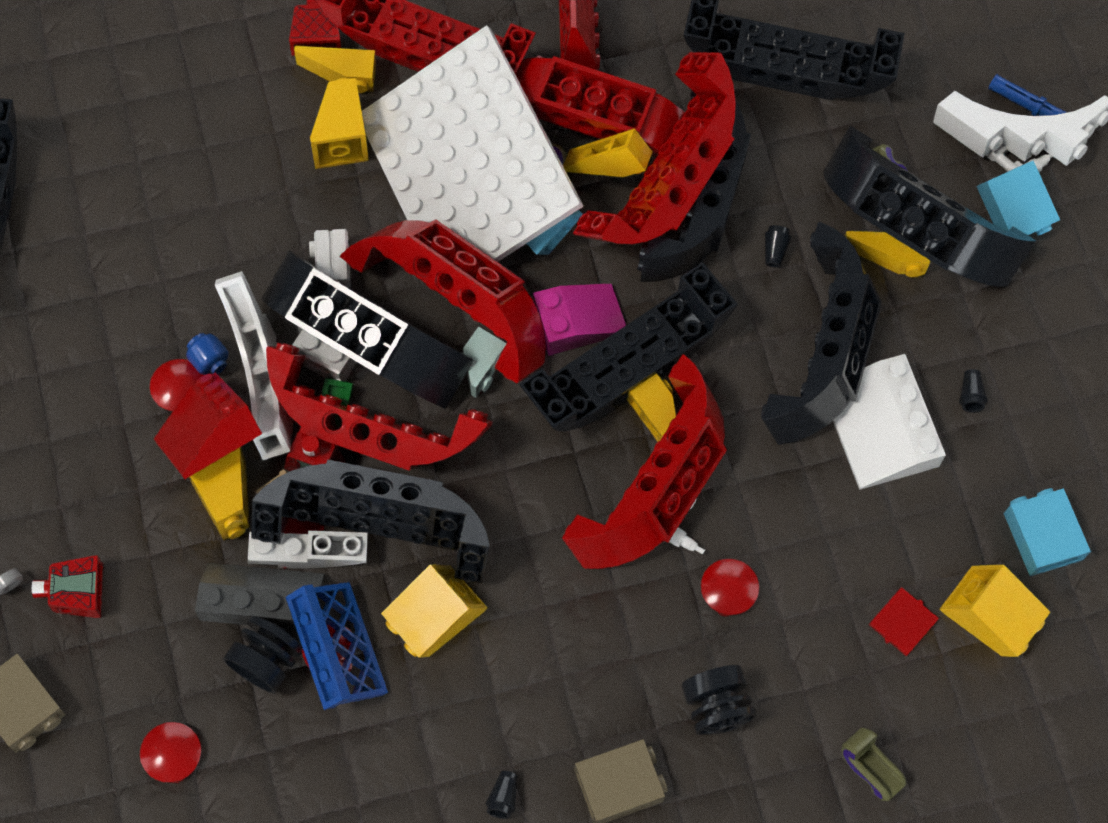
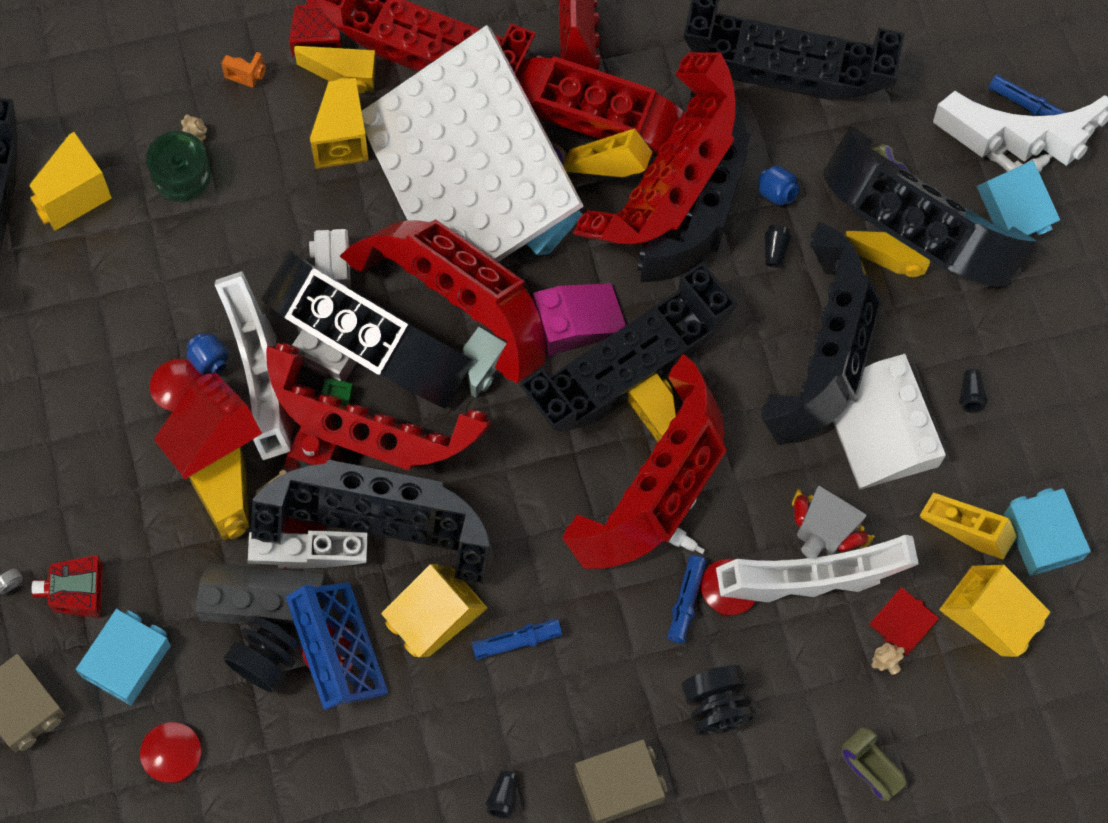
none -> yellow slope [30,132,112,231]
none -> medium azure brick [75,609,171,706]
none -> clear green wheel [146,131,211,202]
none -> tan plant [178,114,207,145]
none -> orange bracket [221,52,266,88]
none -> blue pin [471,618,562,660]
none -> blue pin [667,555,707,643]
none -> white arch [716,535,919,603]
none -> blue head [758,165,800,206]
none -> light grey torso [792,486,875,559]
none -> tan plant [871,643,905,675]
none -> yellow slope [920,492,1017,560]

